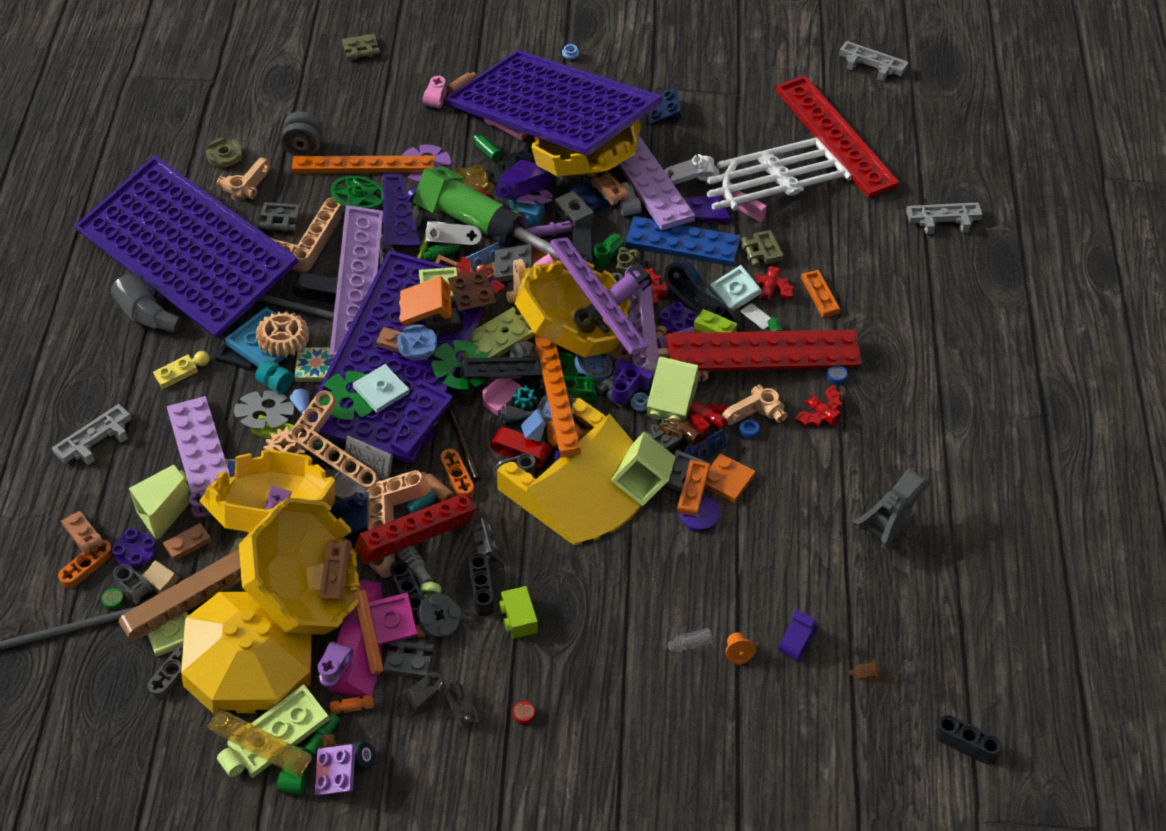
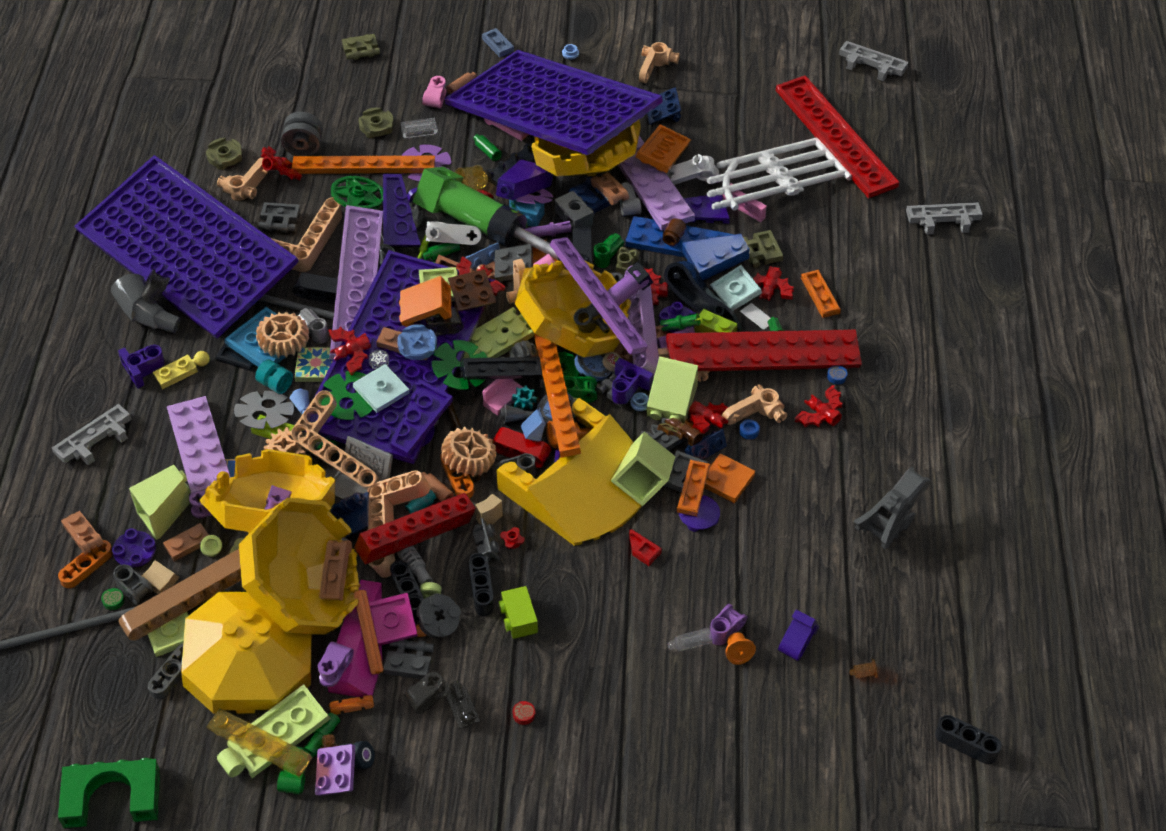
none -> green arch [58,758,160,828]
none -> dark purple tile [118,345,165,388]
none -> clear smoke piece [141,269,170,304]
none -> yellowish green tile [200,535,222,557]
none -> red animal [261,146,302,180]
none -> light grey piece [298,308,329,344]
none -> red animal [328,327,371,376]
none -> olive plate [358,108,394,138]
none -> clear tile [369,350,389,369]
none -> clear tile [401,118,438,138]
none -> light nougat gear [441,427,496,477]
none -> tan piece [475,494,503,525]
none -> sand blue plate [482,28,514,57]
none -> red plate [500,527,524,549]
none -> tan tile [602,352,622,371]
none -> red tile [629,529,662,566]
none -> orange plate [635,124,691,173]
none -> light nougat piece [639,42,680,84]
none -> green pin [660,313,701,332]
none -> reddish brown brick [663,218,687,246]
none -> wedge [682,234,750,280]
none -> medium lavender piece [709,604,747,645]

